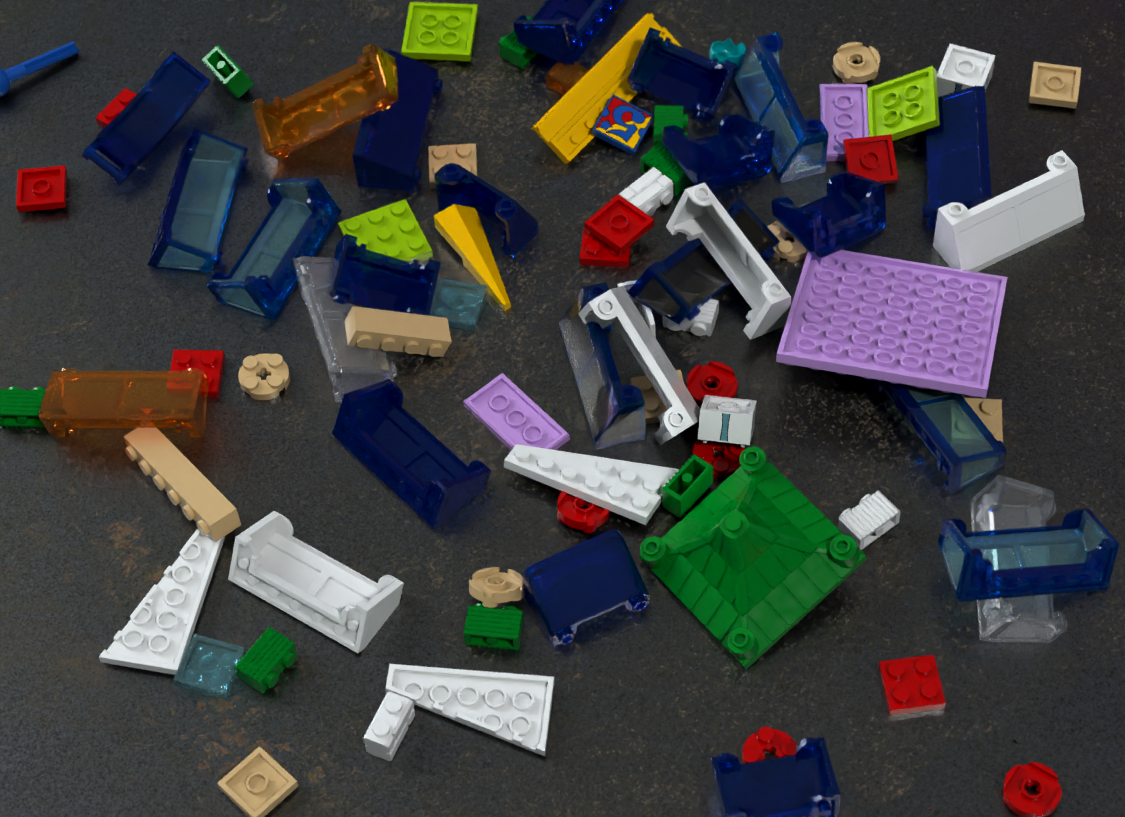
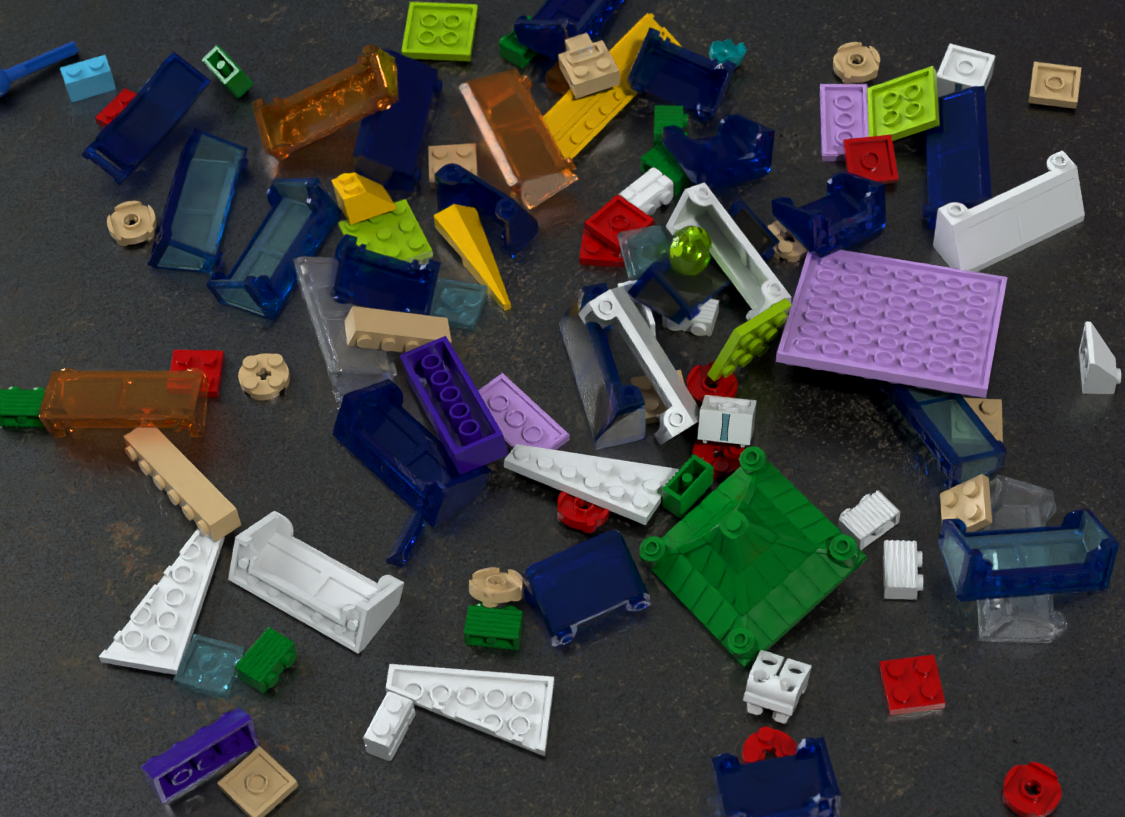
red plate [16,165,67,212] -> none
tile [591,94,654,155] -> none
windscreen [732,32,828,184] -> none
none -> medium azure brick [60,55,116,103]
none -> tan plate [107,201,157,246]
none -> dark purple slope [141,708,259,804]
none -> yellow slope [331,172,396,225]
none -> clear blue slope [386,510,425,568]
none -> dark purple brick [399,336,508,475]
none -> clear orange windscreen [459,68,578,210]
none -> tan piece [558,33,621,99]
none -> clear light blue plate [617,224,677,281]
none -> clear neon green tile [669,225,712,276]
none -> lime plate [707,298,792,381]
none -> white hips [743,650,812,724]
none -> white brick [882,540,923,600]
none -> tan plate [940,474,992,543]
none -> white slope [1079,322,1121,394]

